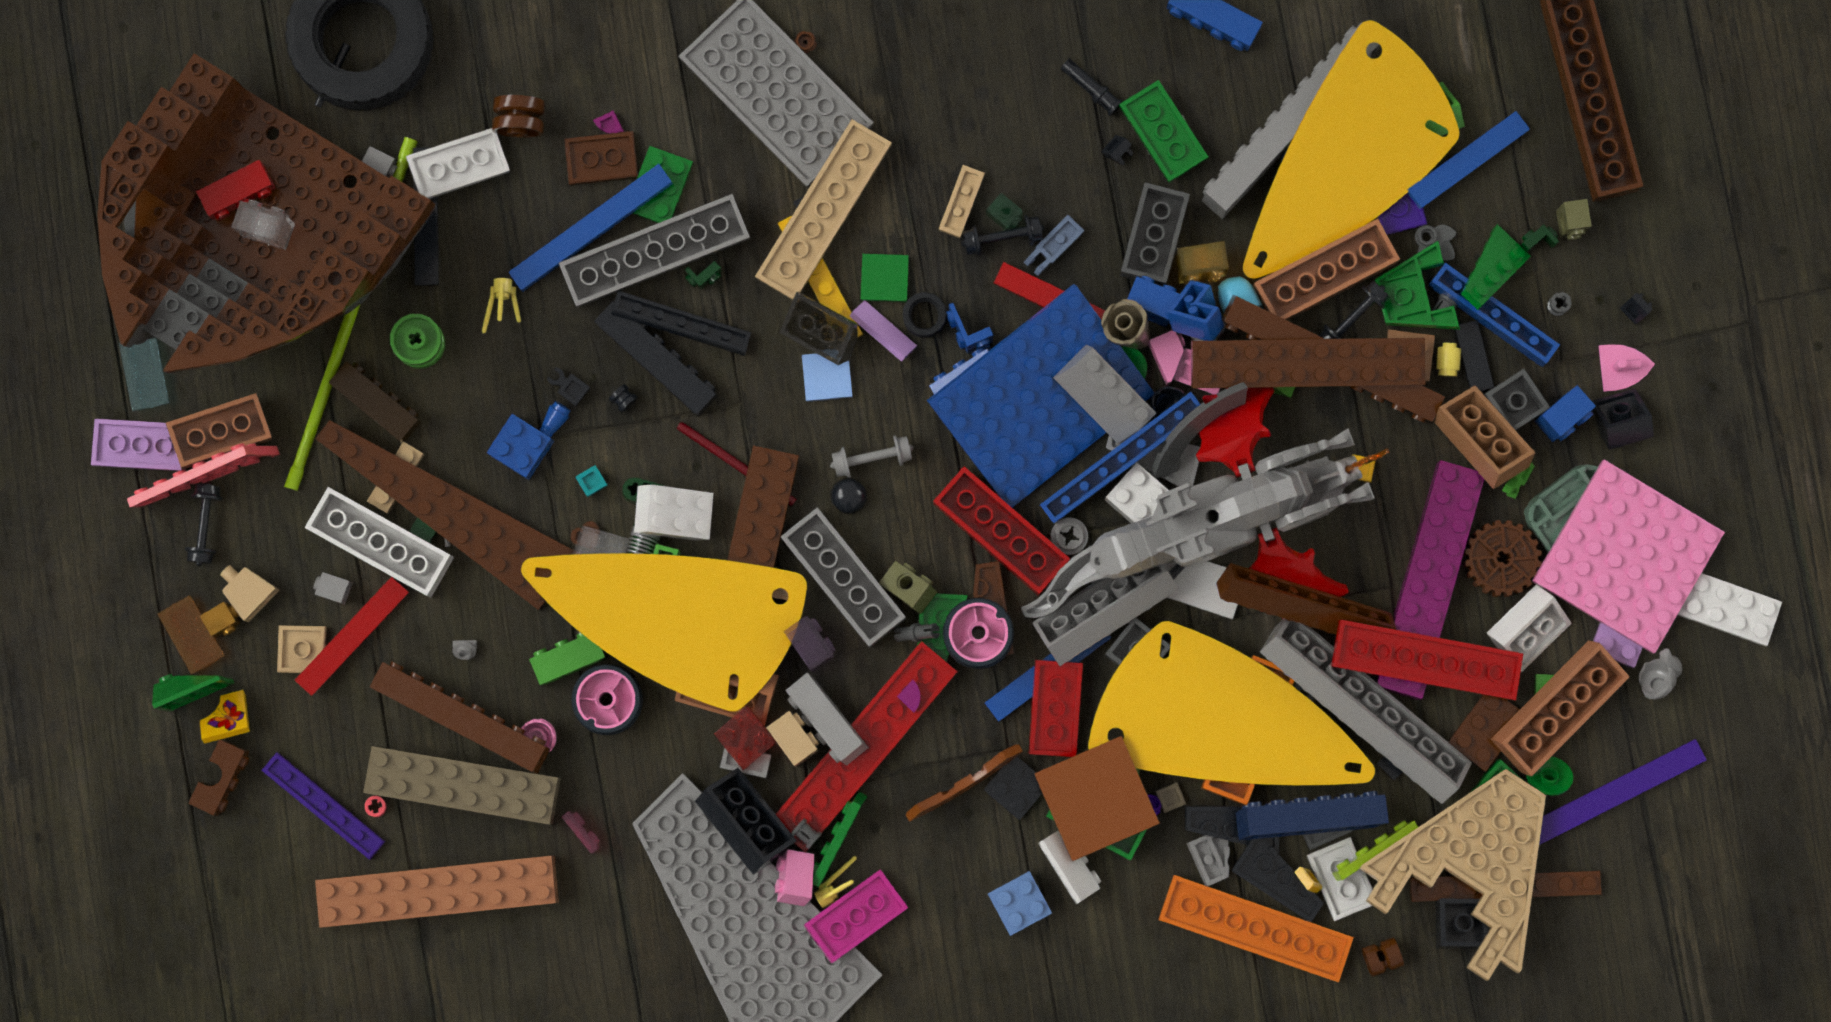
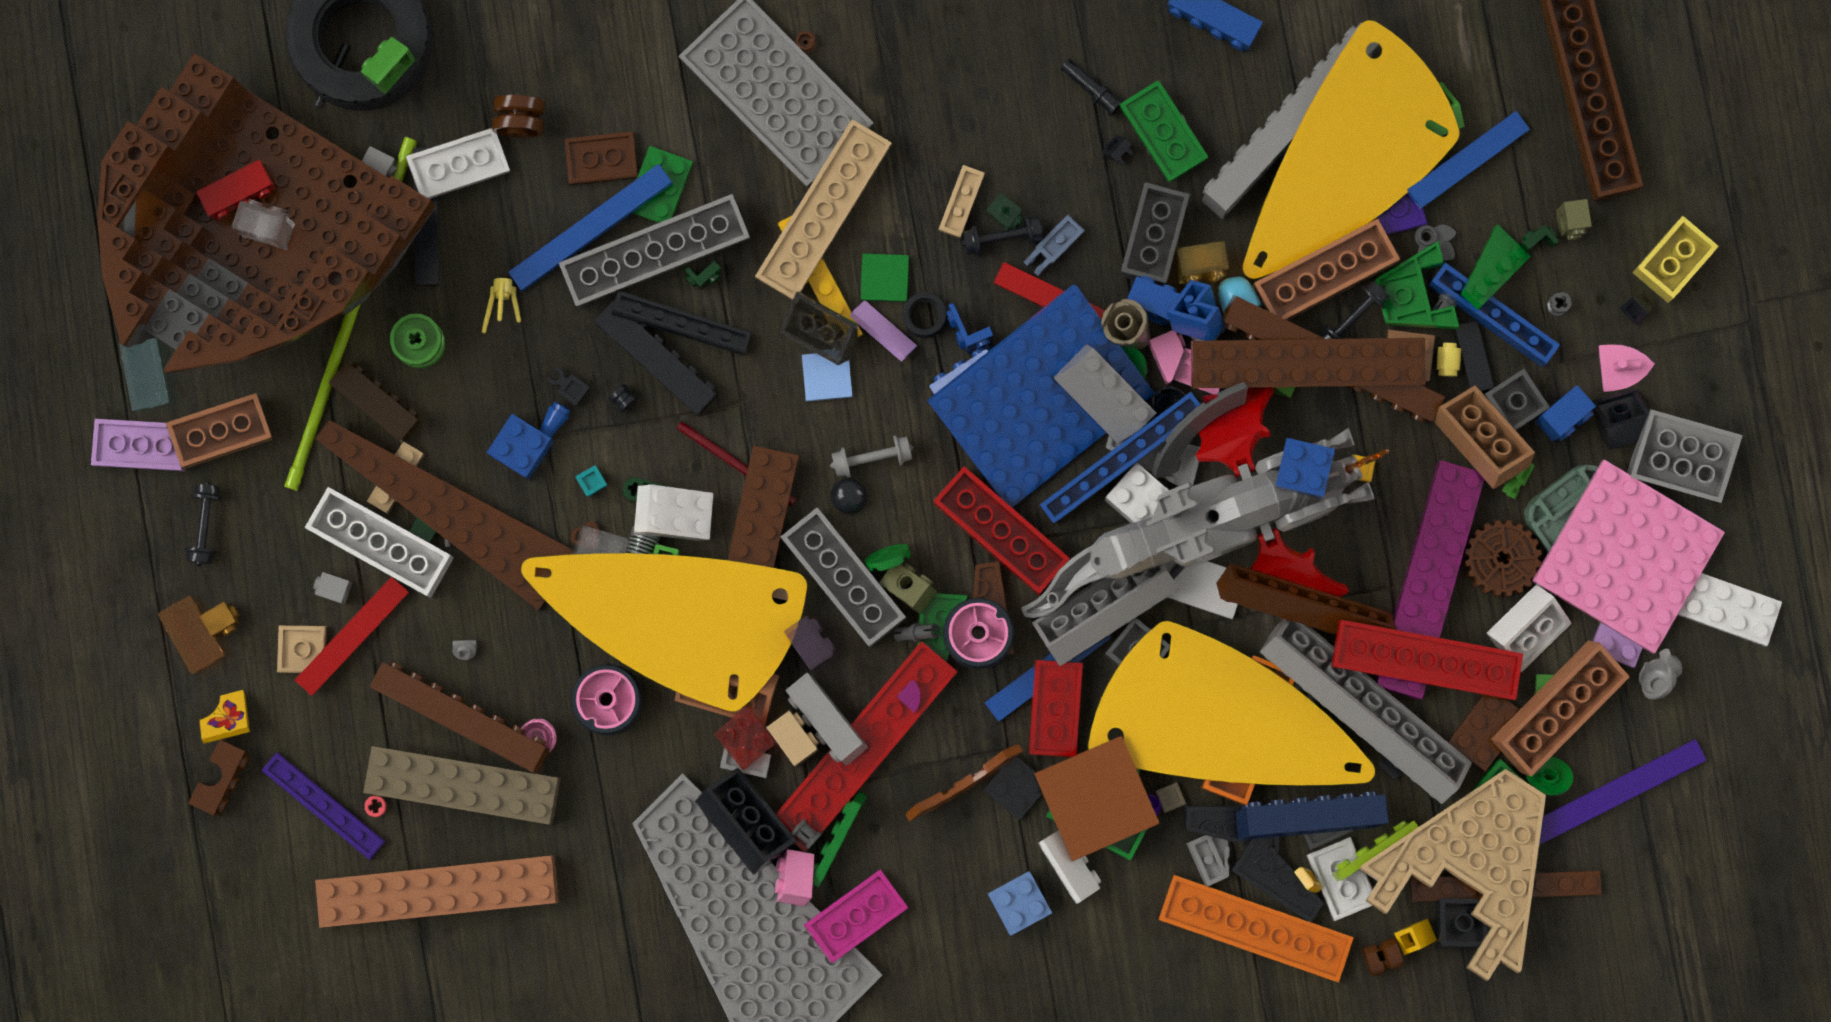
coral wing [127,443,280,507] -> none
green slope [152,674,234,712] -> none
tan torso [220,565,279,622] -> none
bright green brick [529,633,607,686] -> none
clear pink plate [562,811,600,854] -> none
magenta tile [593,110,624,134] -> none
light yellow plant [814,856,857,909] -> none
light grey gear [1051,517,1088,555] -> none
none -> bright green slope [360,37,416,94]
none -> green tile [864,544,911,572]
none -> blue brick [1275,438,1335,499]
none -> yellow brick [1394,918,1437,955]
none -> light grey slope [1627,409,1743,503]
none -> light yellow brick [1632,216,1719,303]

